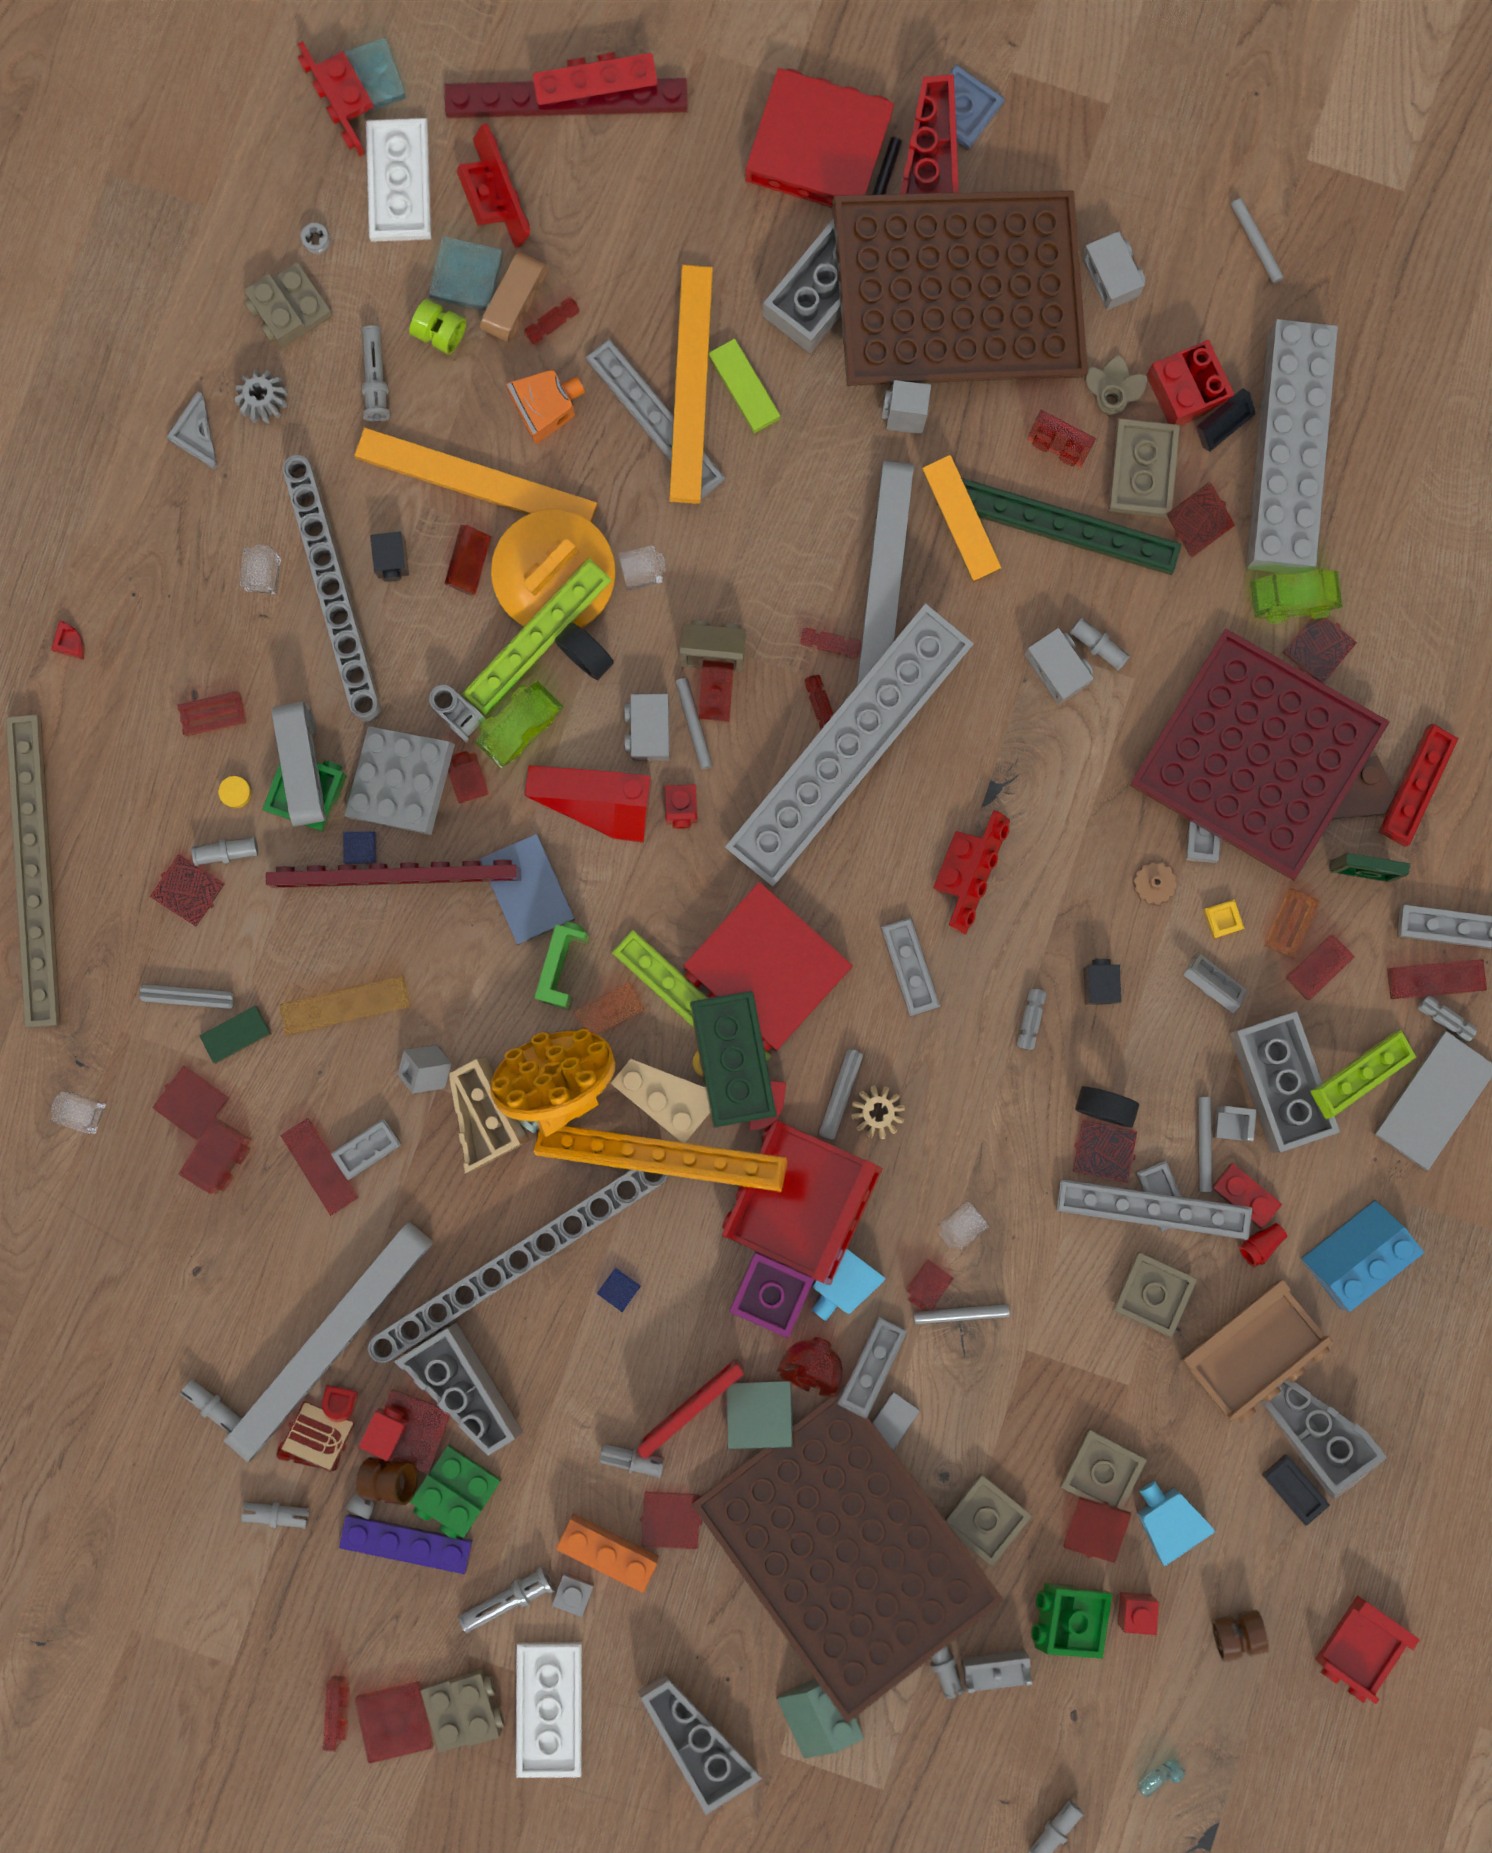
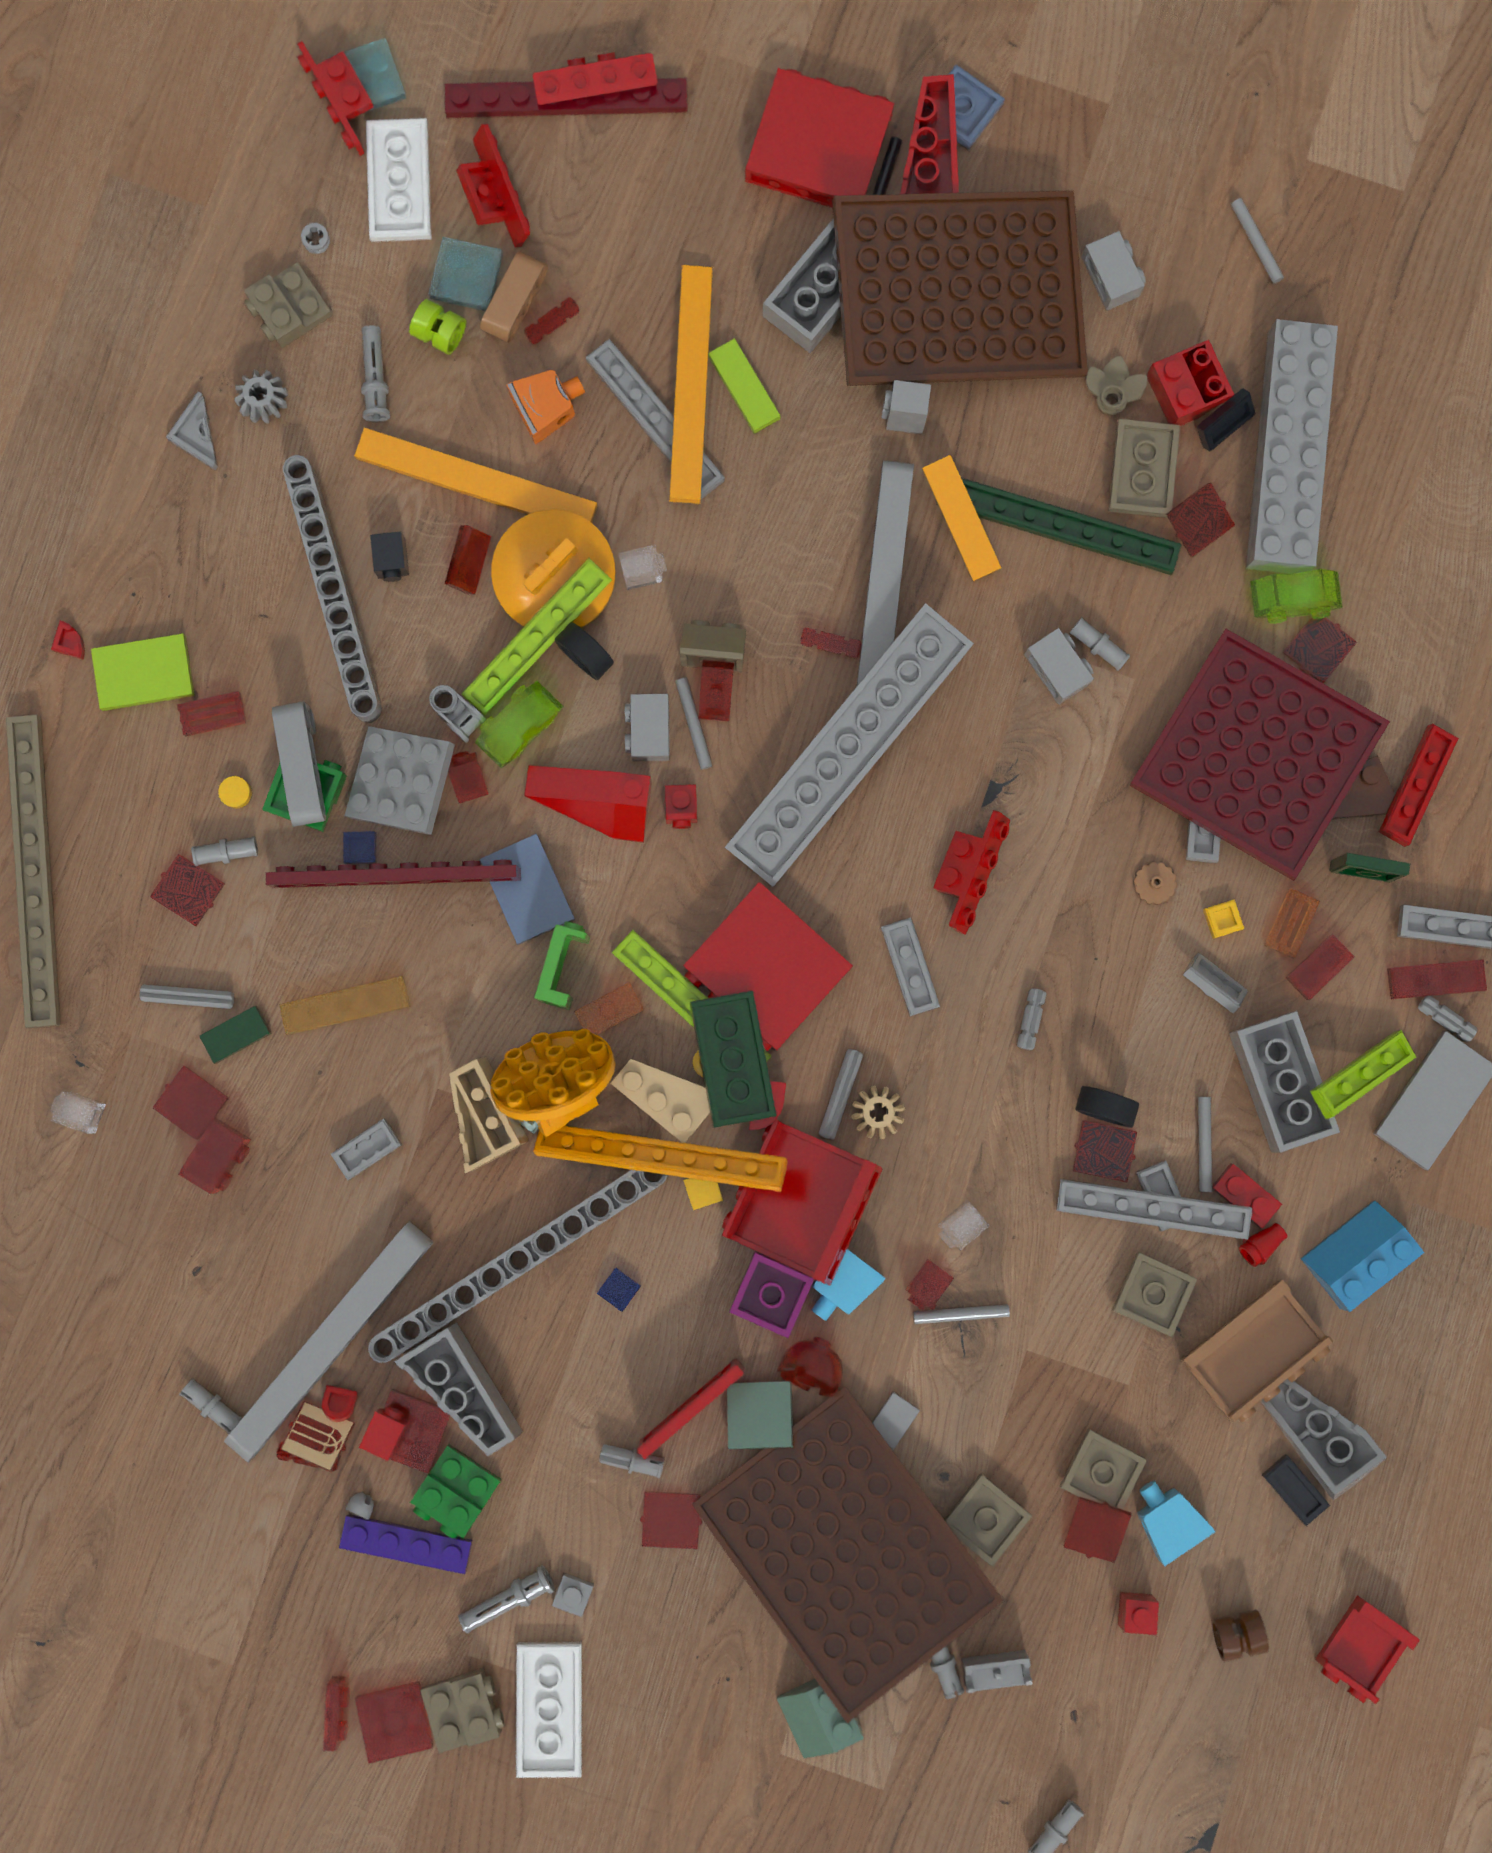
clear brick [239,544,281,594] -> none
light grey pin [241,1501,309,1529] -> none
clear red tile [280,1118,359,1216] -> none
reddish brown wheel [356,1457,418,1505] -> none
light grey panel [397,1045,452,1094] -> none
orange brick [556,1513,659,1593] -> none
light grey wedge [638,1674,762,1815] -> none
clear red axle [804,674,833,729] -> none
light grey tile [837,1317,908,1419] -> none
clear red plate [1027,410,1096,467] -> none
green plate [1031,1582,1112,1659] -> none
black brick [1084,959,1121,1005] -> none
clear light blue arm [1138,1759,1185,1798] -> none
light grey panel [1214,1106,1256,1141] -> none
none -> lime tile [91,634,195,711]
none -> yellow tile [683,1178,723,1210]

